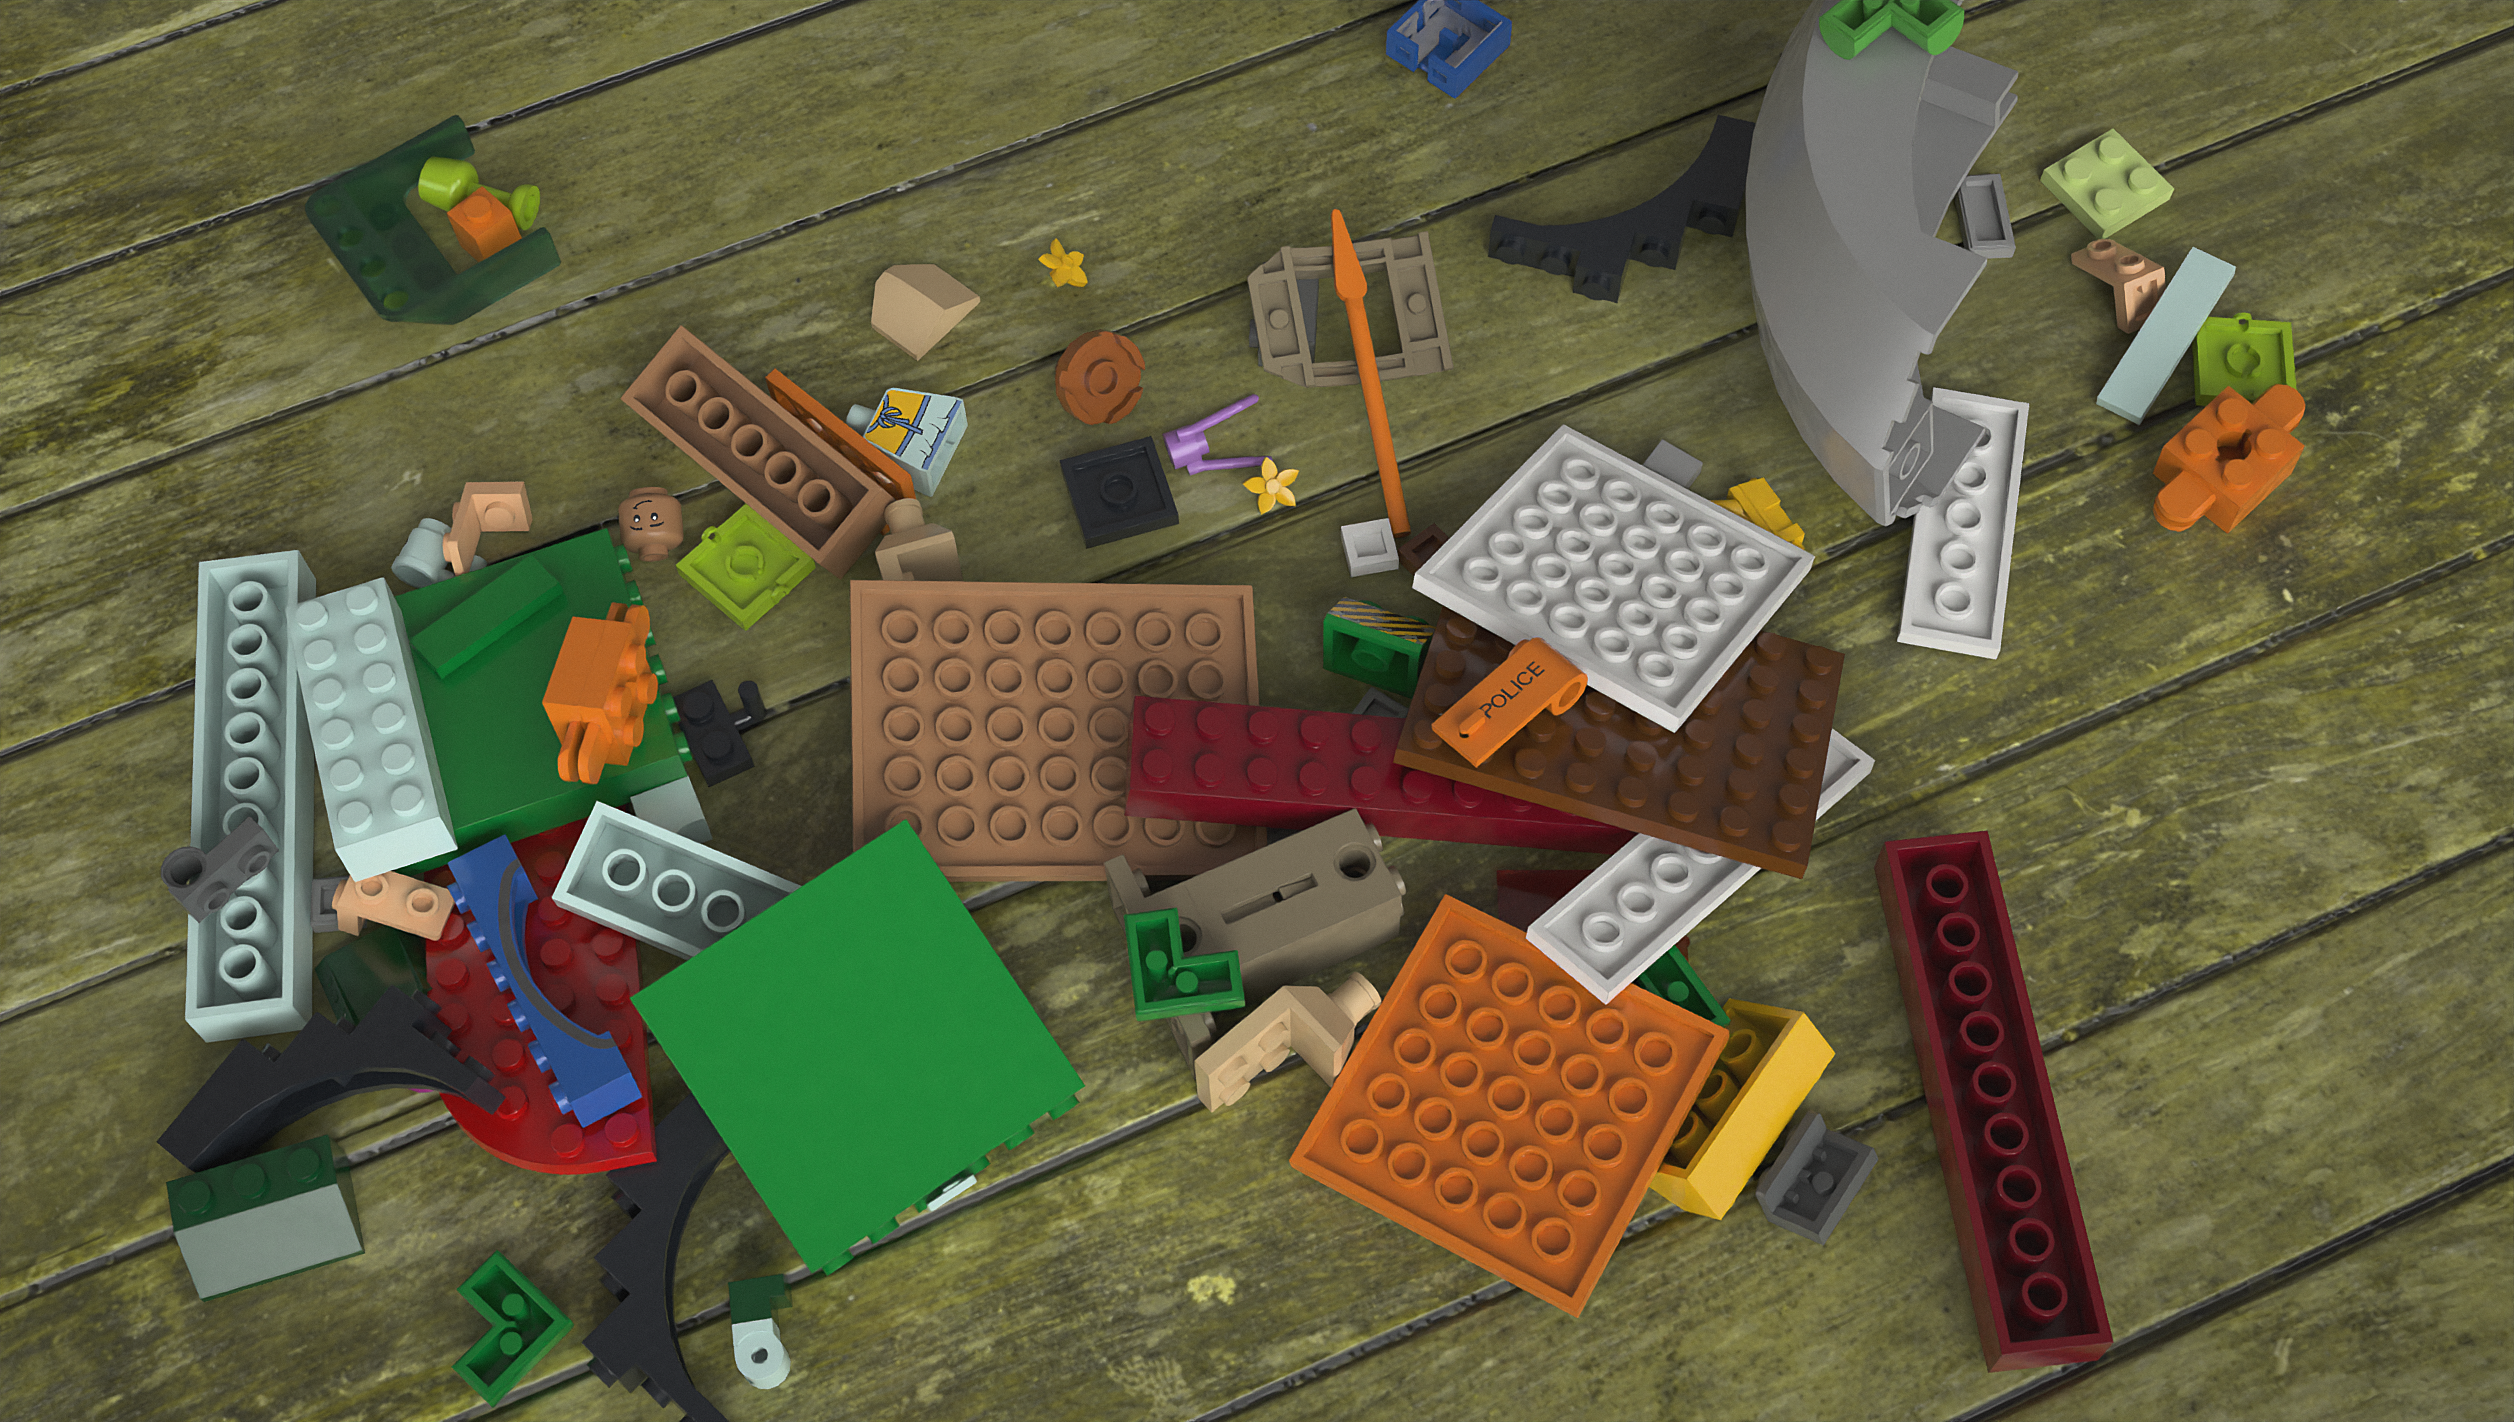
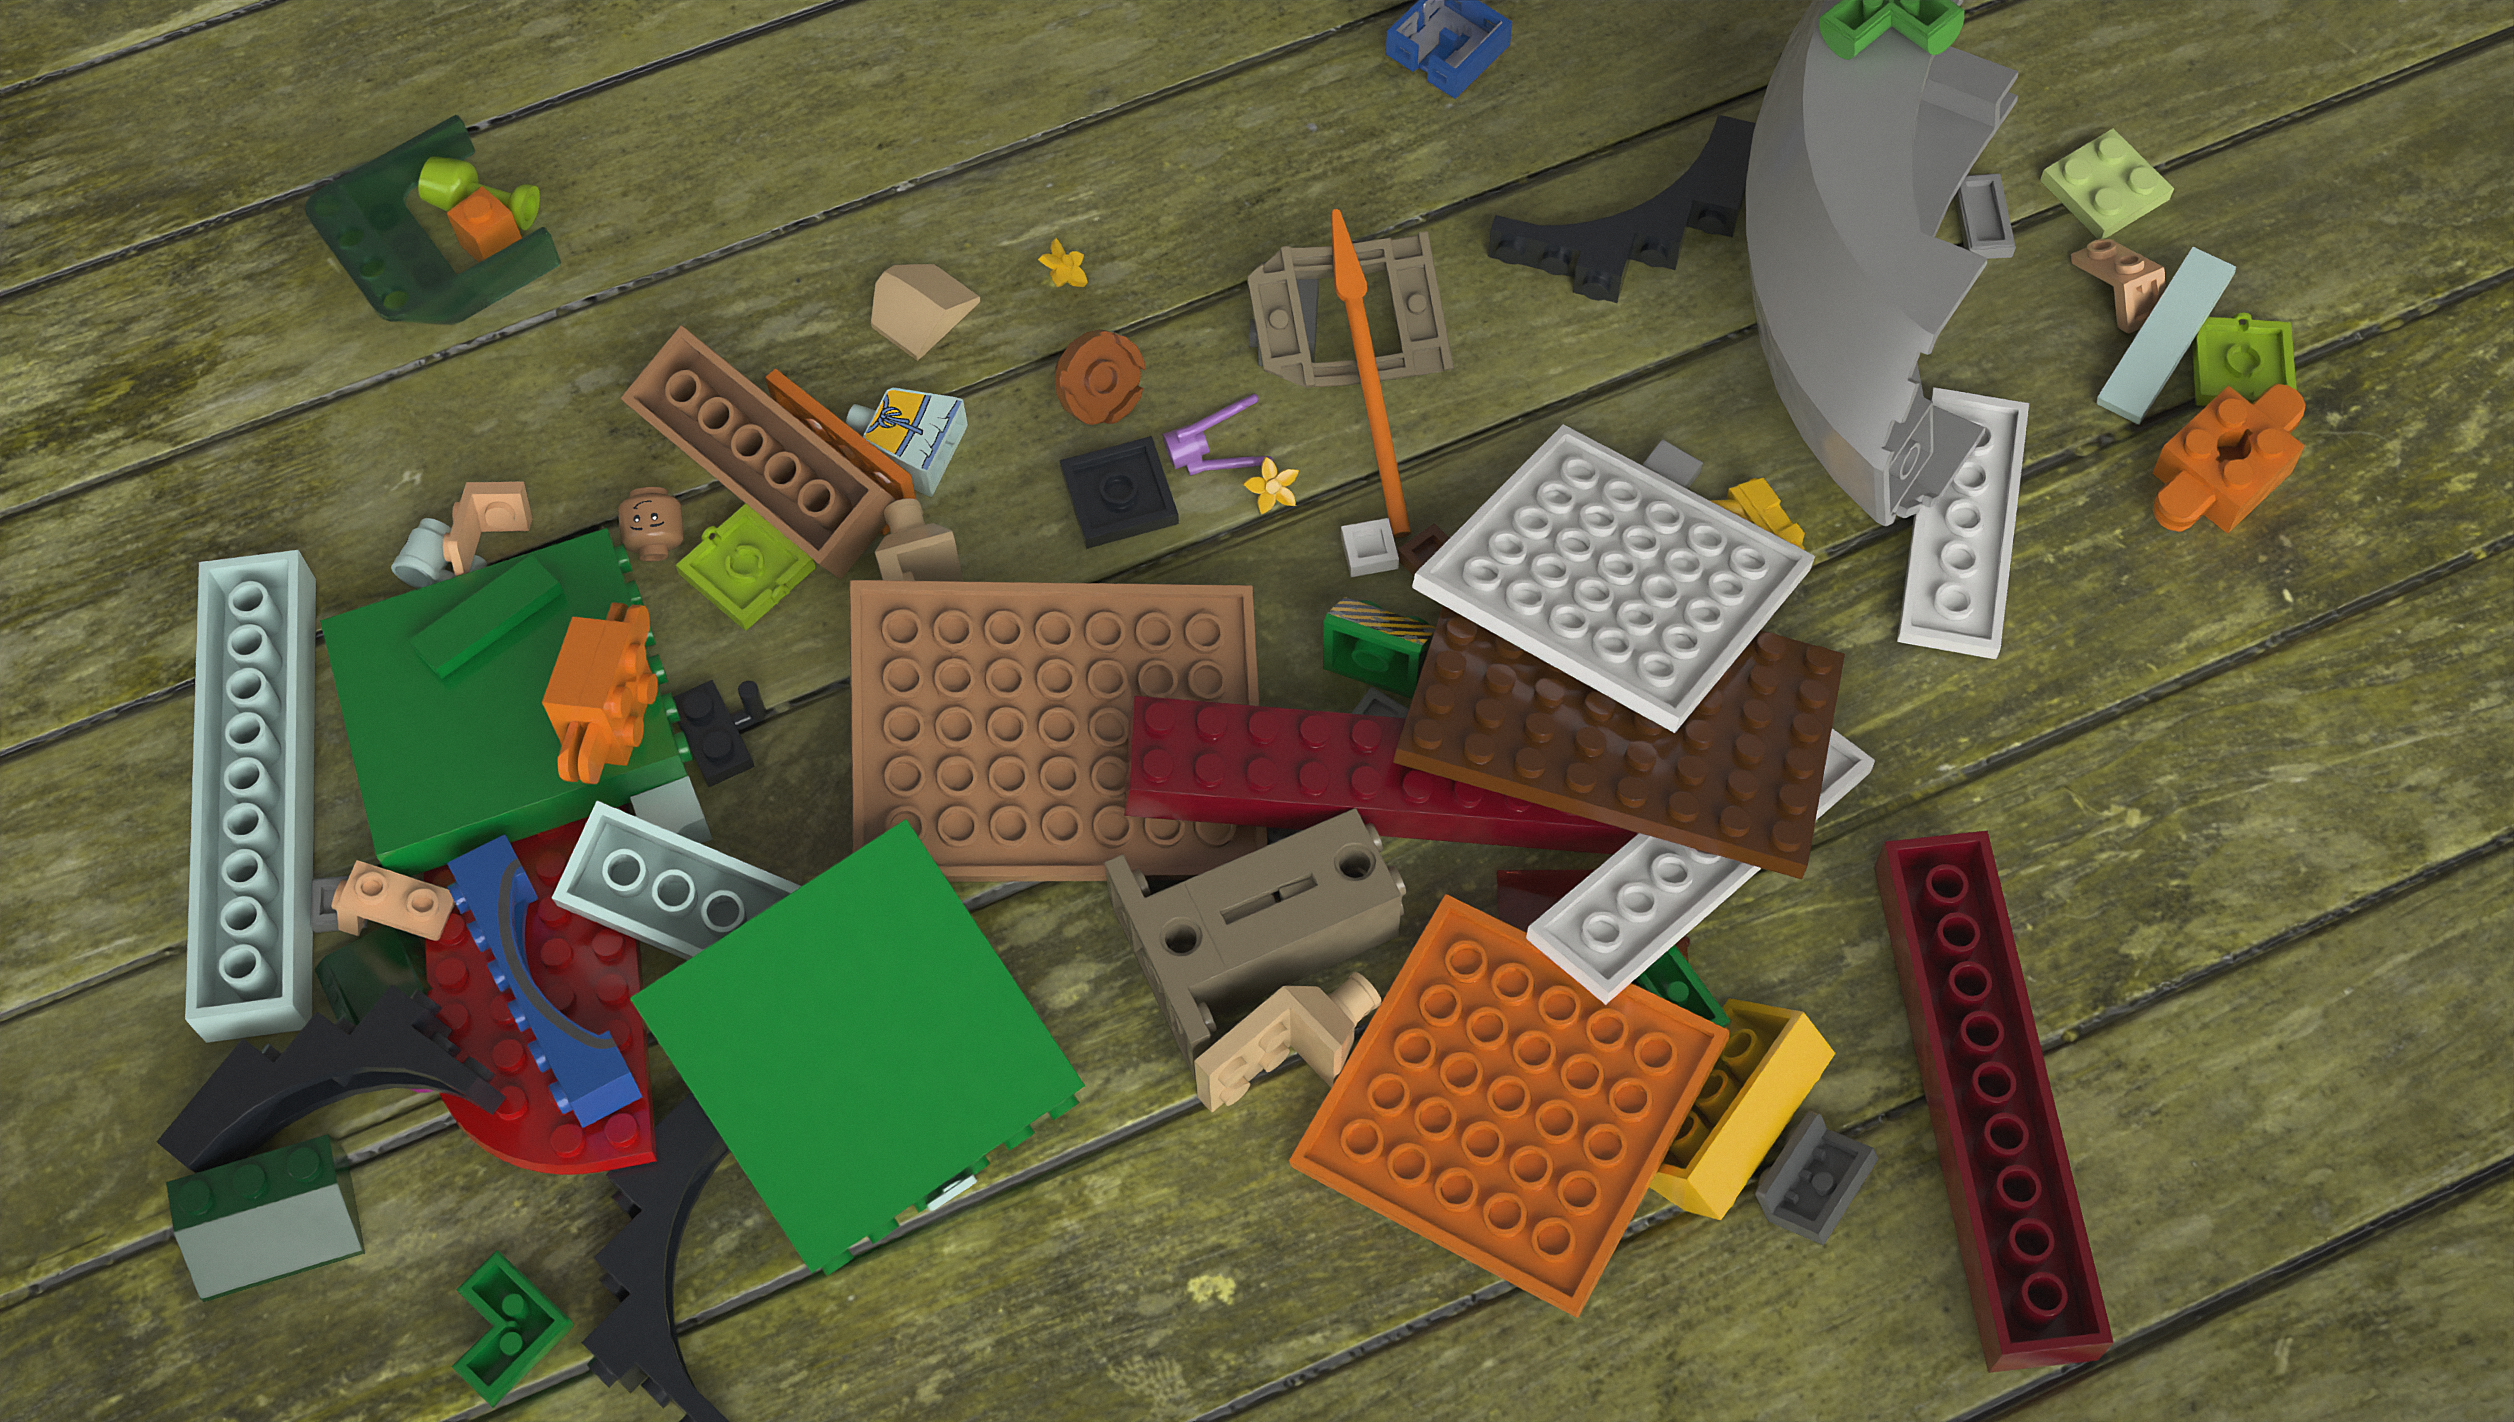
dark grey plate [161,817,279,923] -> none
light aqua brick [285,577,458,882] -> none
leg [728,1274,793,1389] -> none
green brick [1124,907,1245,1022] -> none
orange door [1431,637,1588,768] -> none

